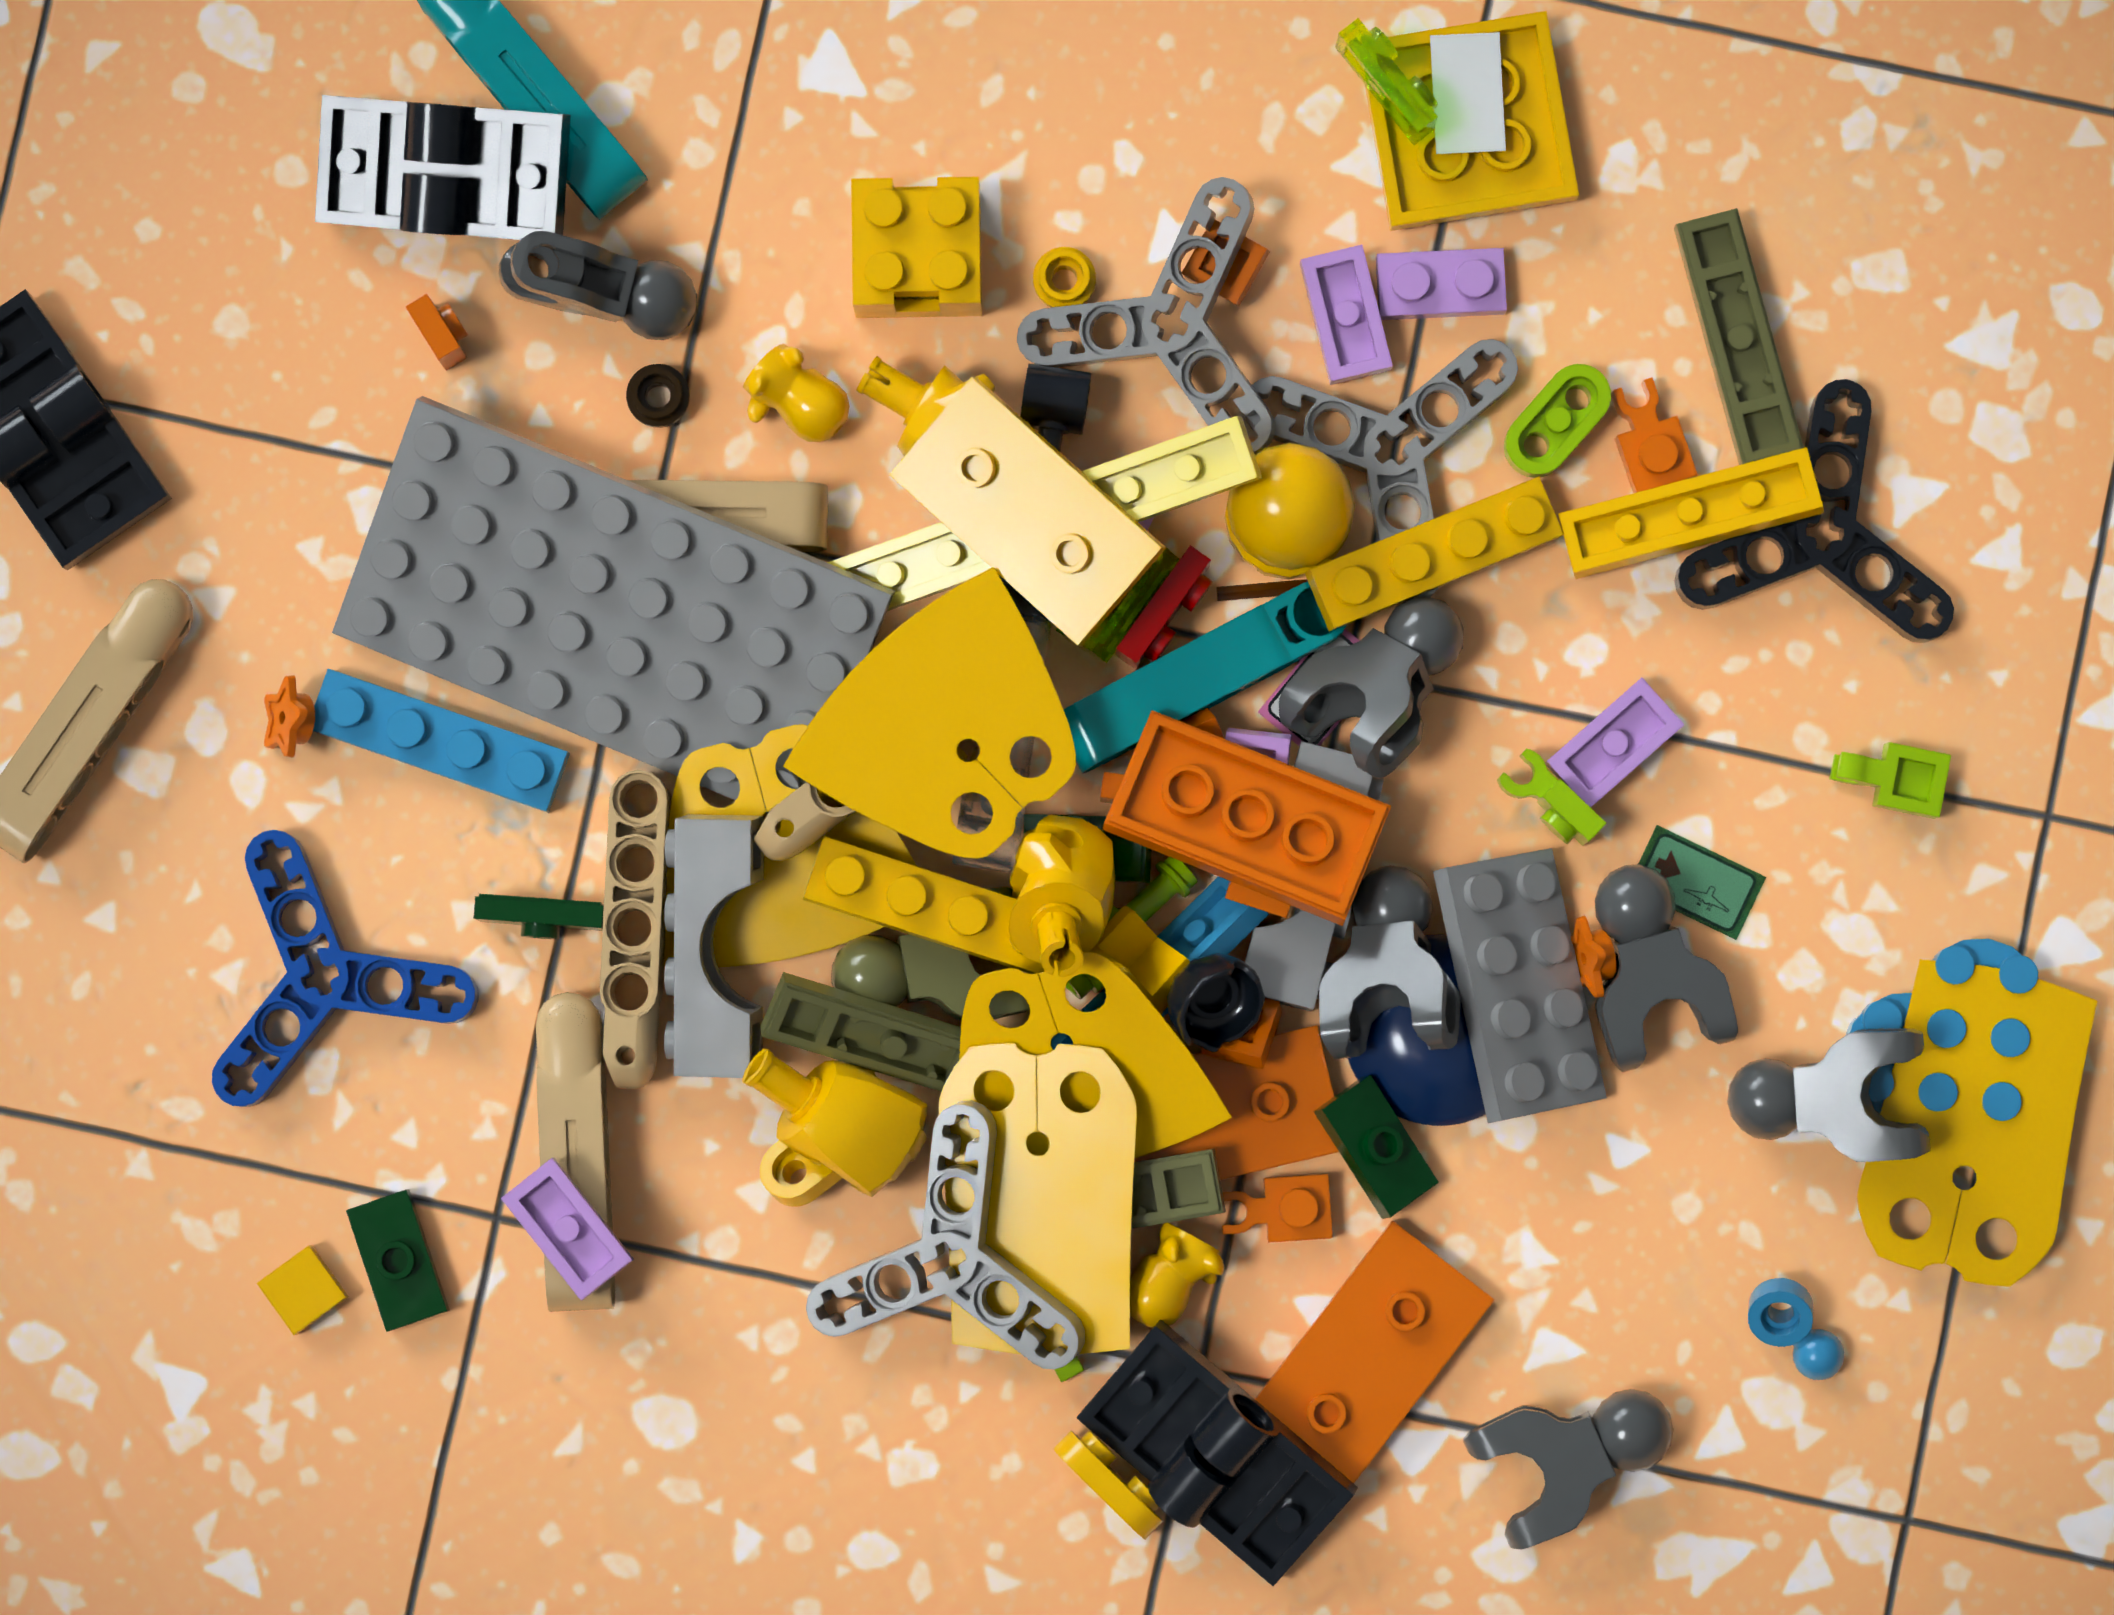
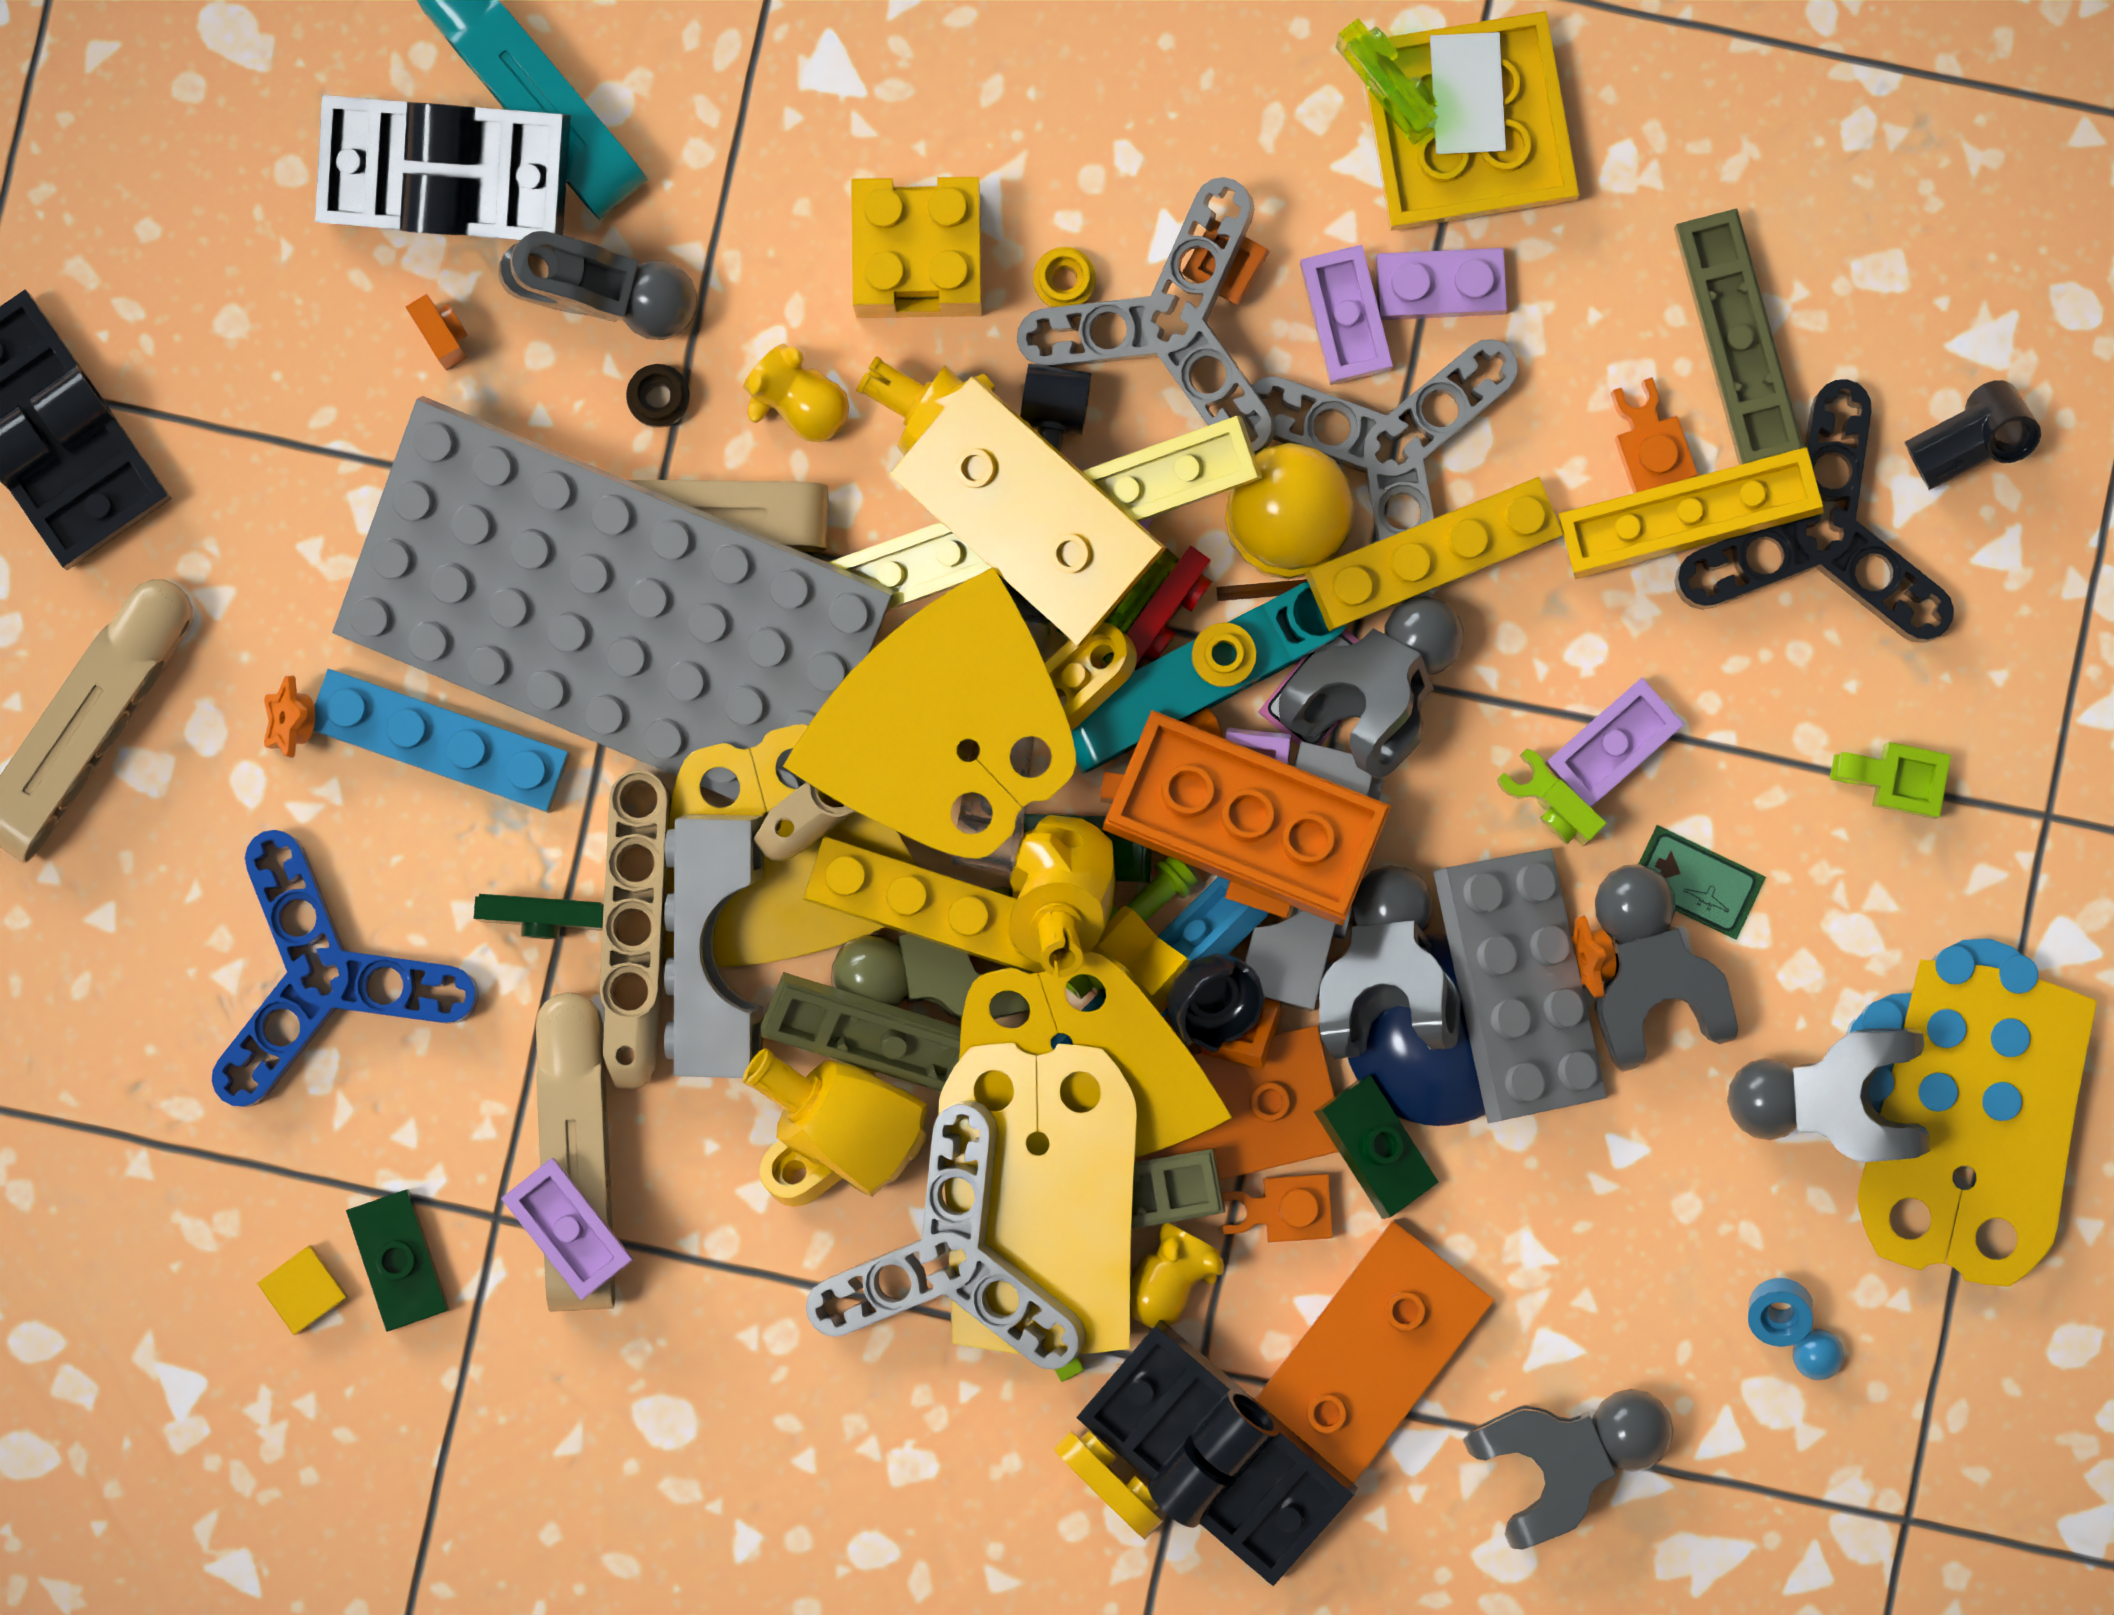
lime plate [1504,364,1611,478] -> none
none -> yellow plate [1044,622,1137,731]
none -> yellow plate [1192,622,1256,687]
none -> black piece [1904,380,2042,490]

